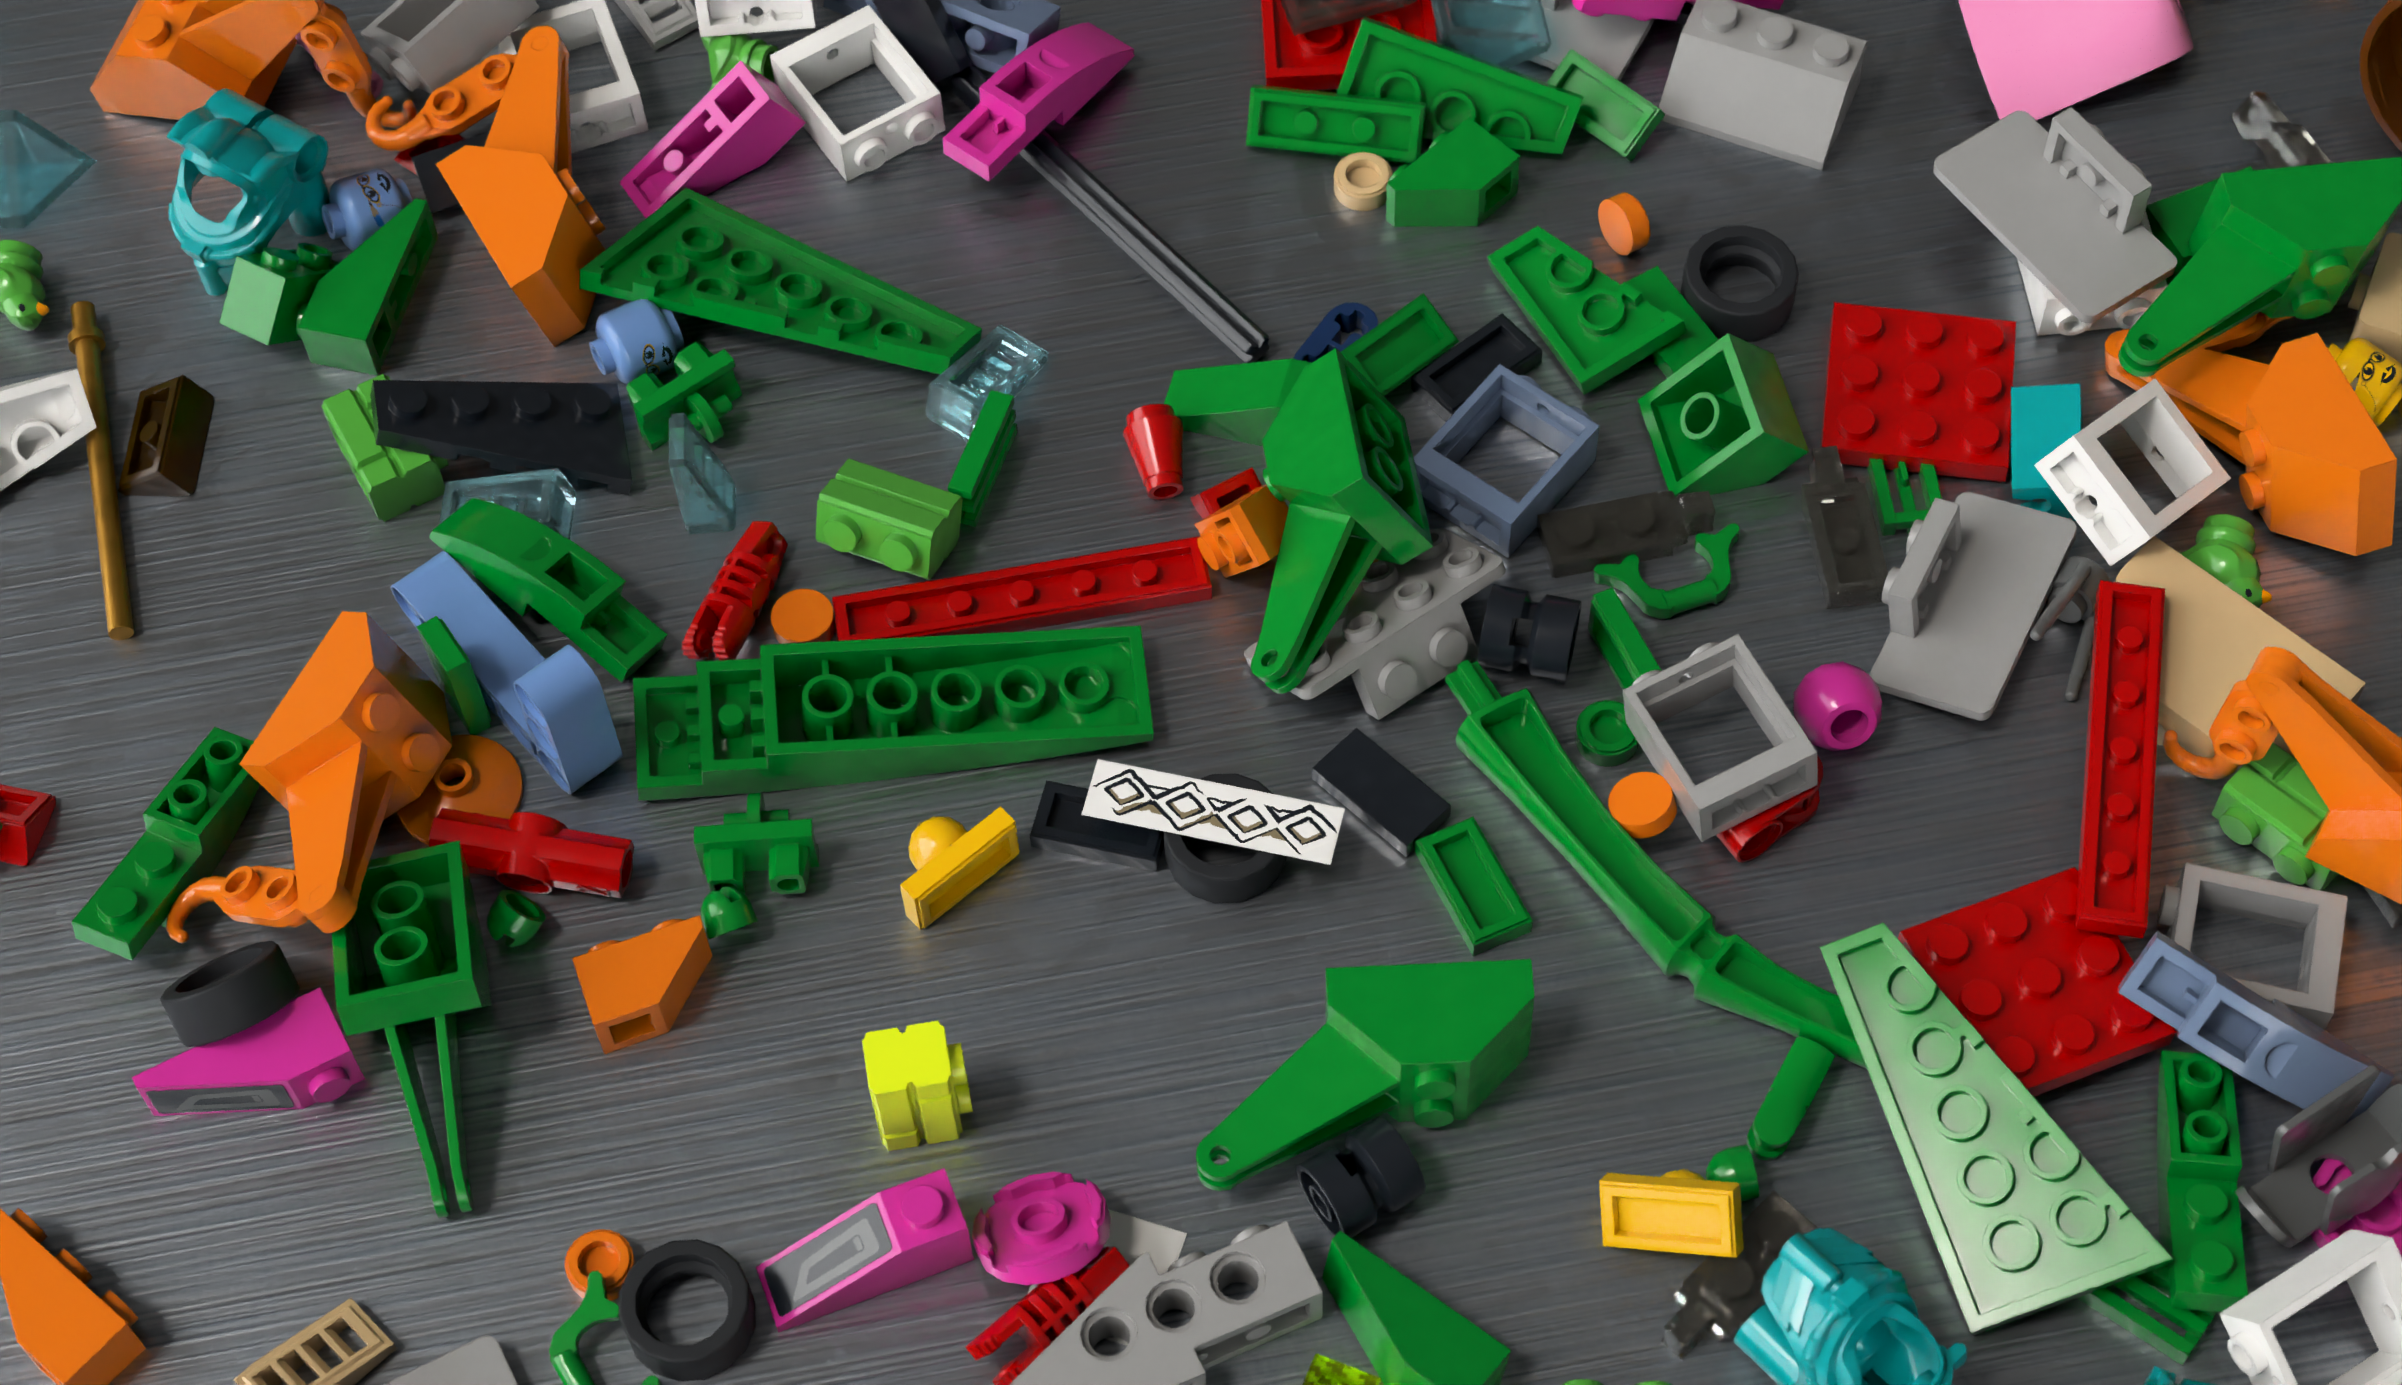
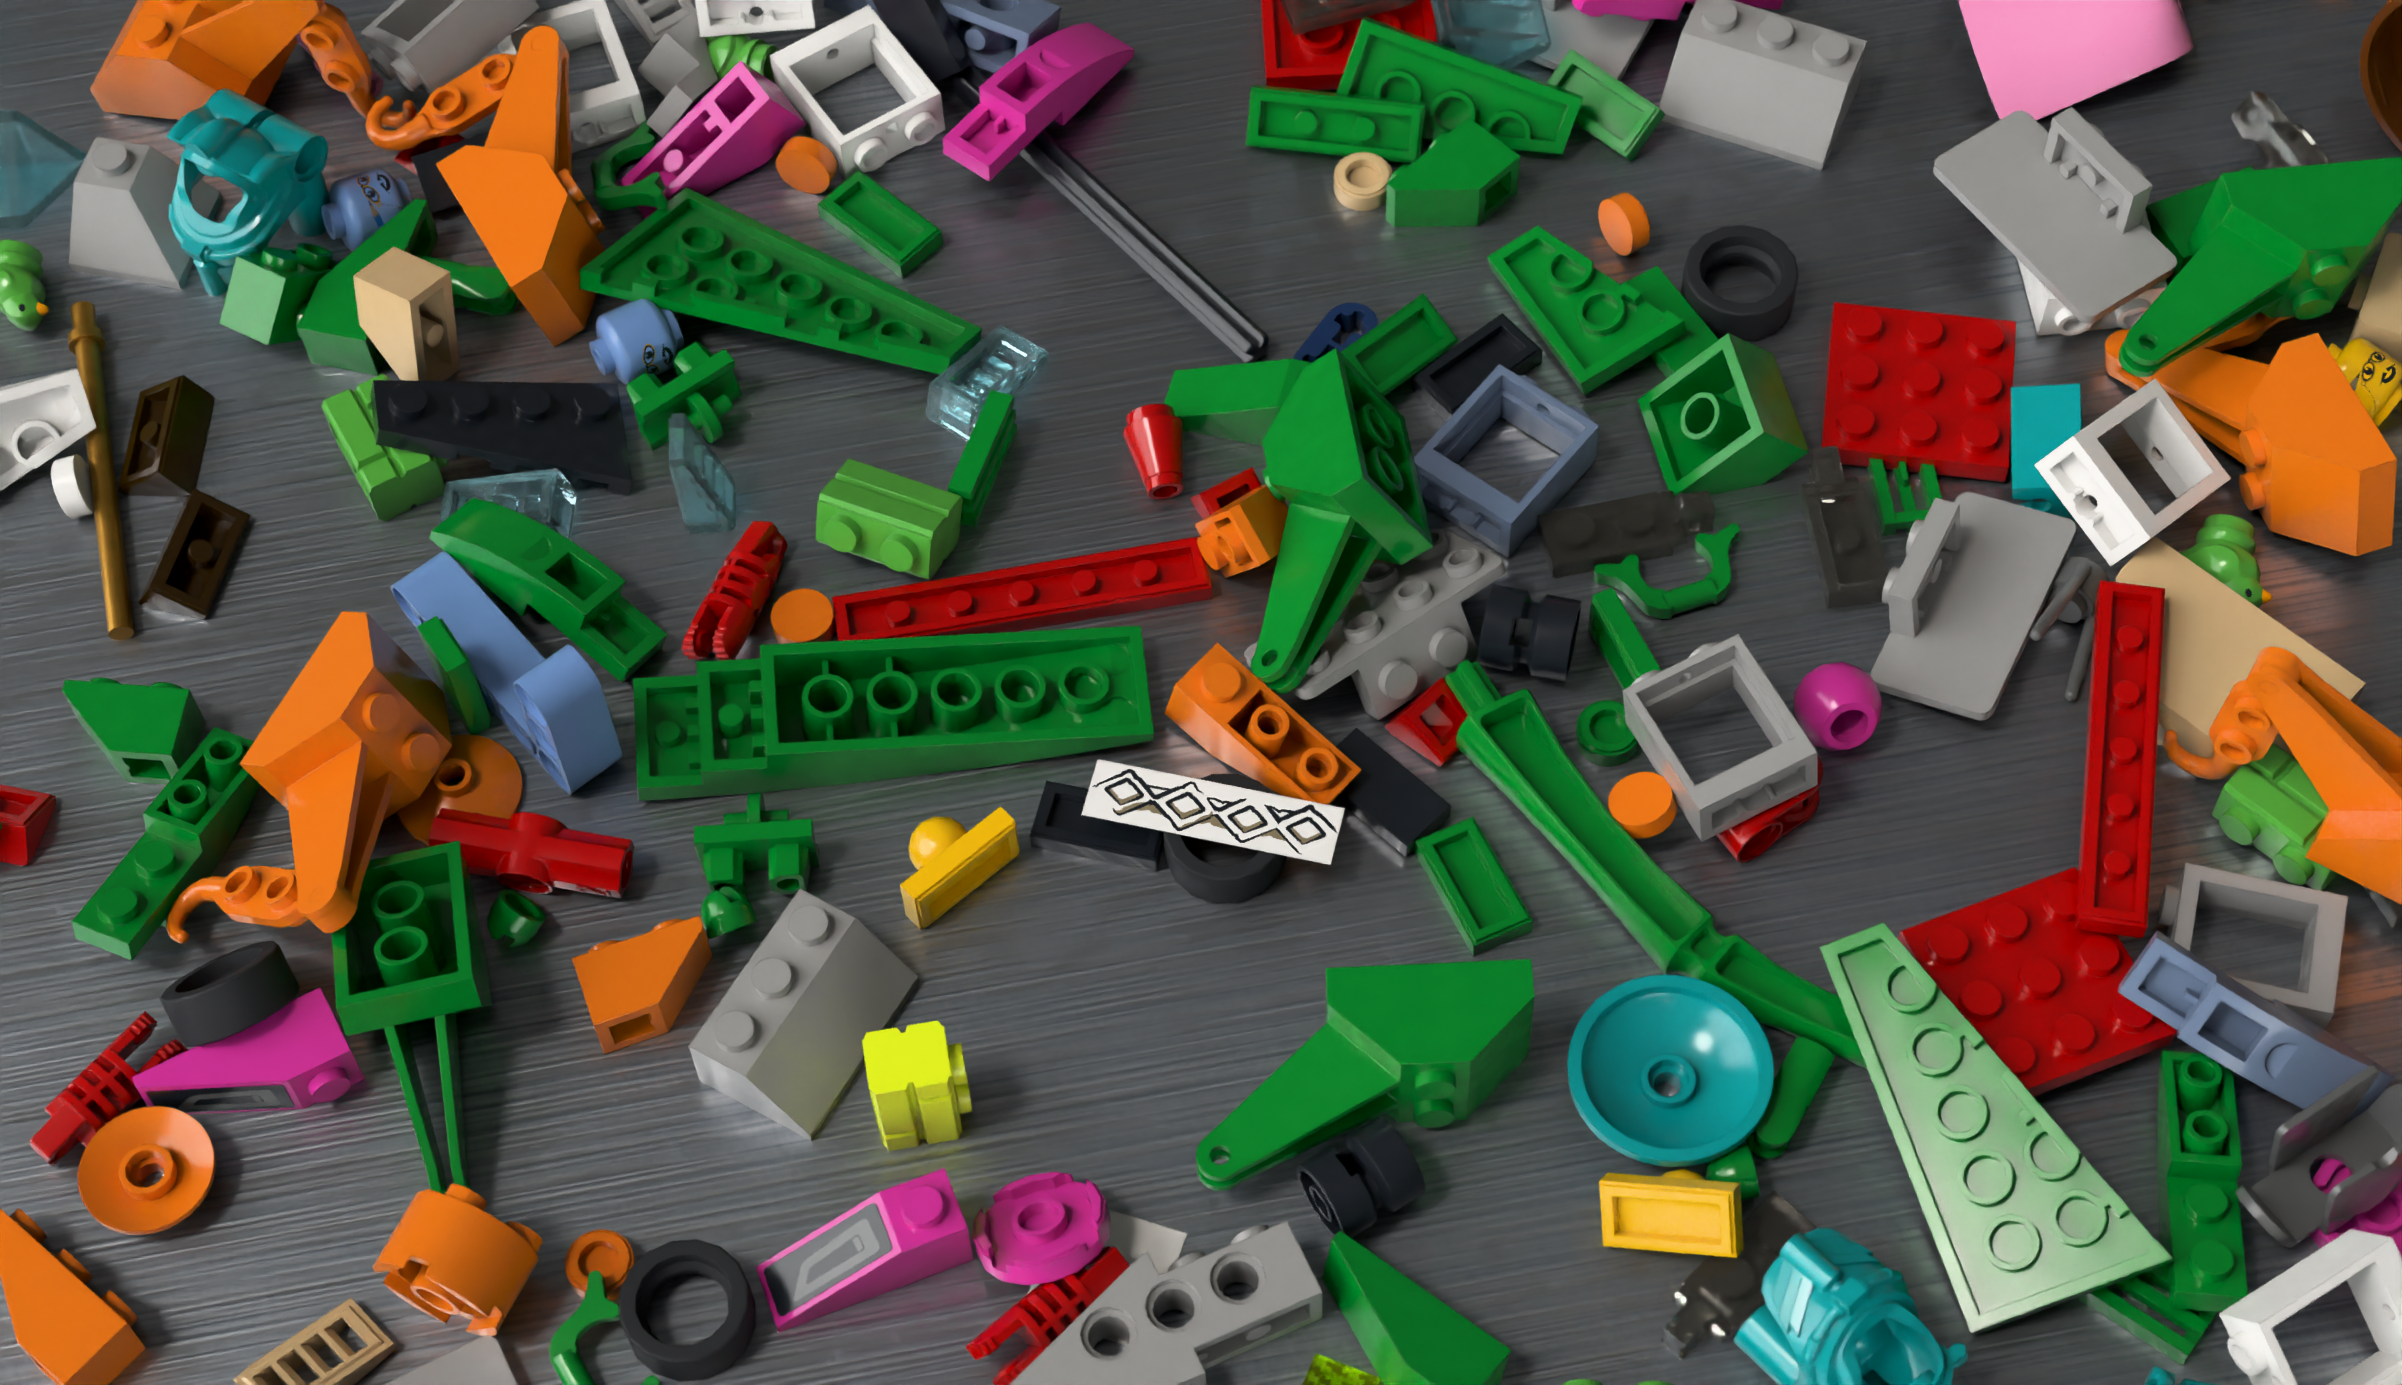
none -> red hinge [30,1011,188,1166]
none -> white tile [51,454,94,519]
none -> green slope [62,677,205,785]
none -> light grey slope [69,136,223,290]
none -> orange dish [77,1106,216,1235]
none -> dark brown slope [138,488,251,620]
none -> tan slope [353,247,460,381]
none -> orange brick [373,1184,543,1336]
none -> green bar [414,254,518,317]
none -> green helmet [590,119,668,210]
none -> light grey slope [637,12,718,138]
none -> light grey slope [688,889,919,1141]
none -> orange tile [776,136,838,194]
none -> green tile [817,170,943,279]
none -> orange slope [1165,643,1361,805]
none -> red slope [1384,677,1468,767]
none -> teal dish [1567,974,1774,1167]

